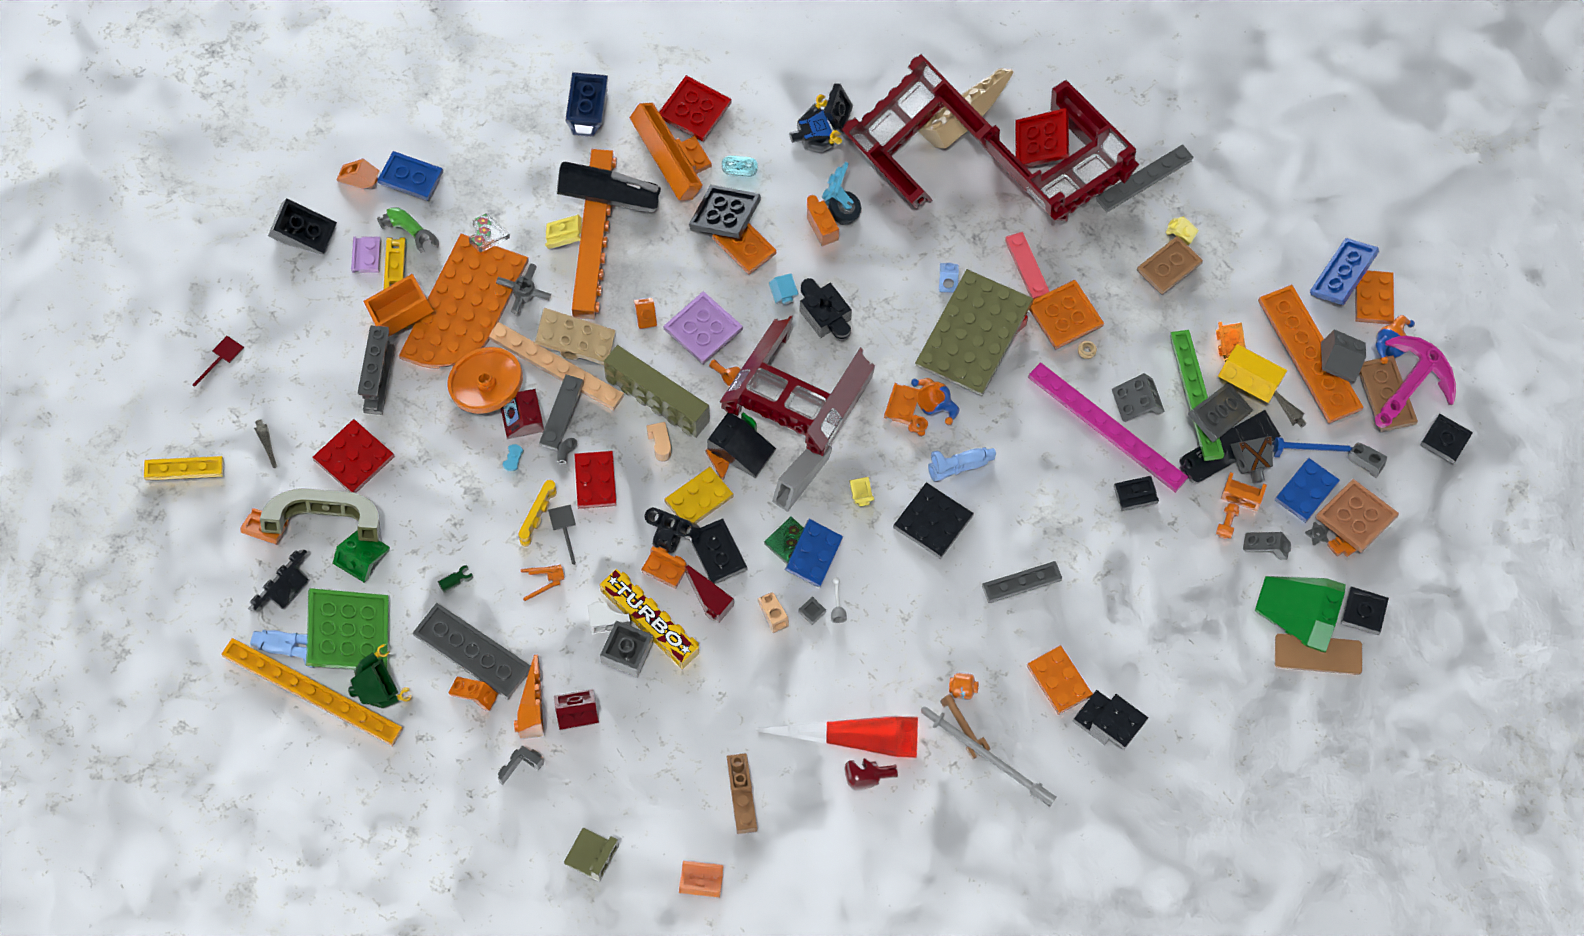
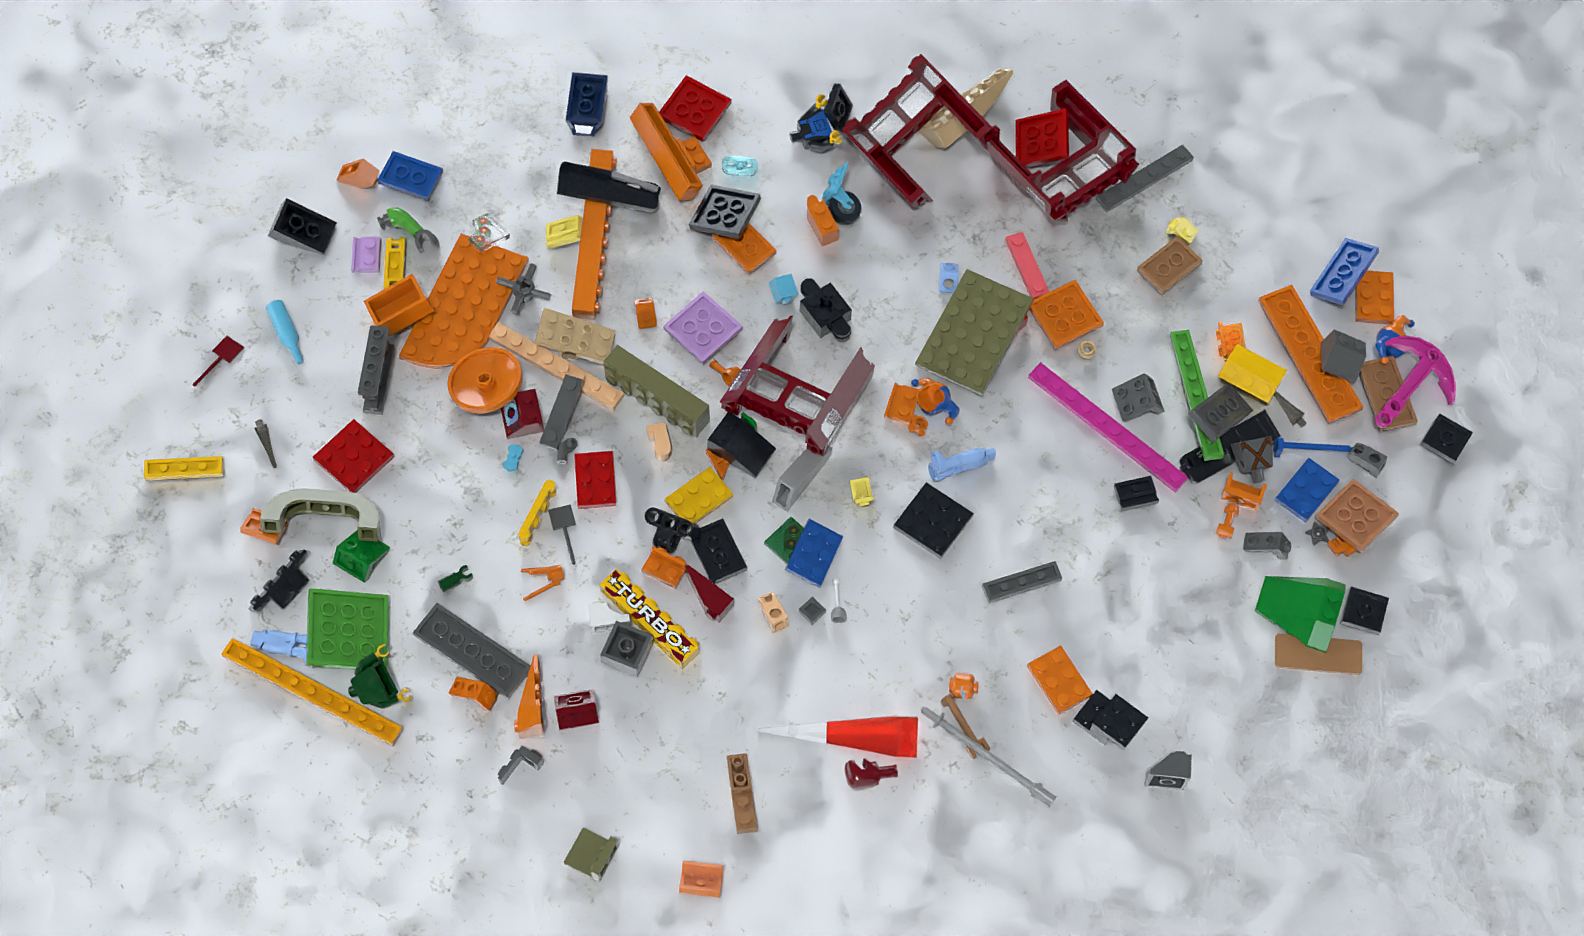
none -> medium azure piece [266,300,304,364]
none -> dark grey slope [1144,751,1192,790]

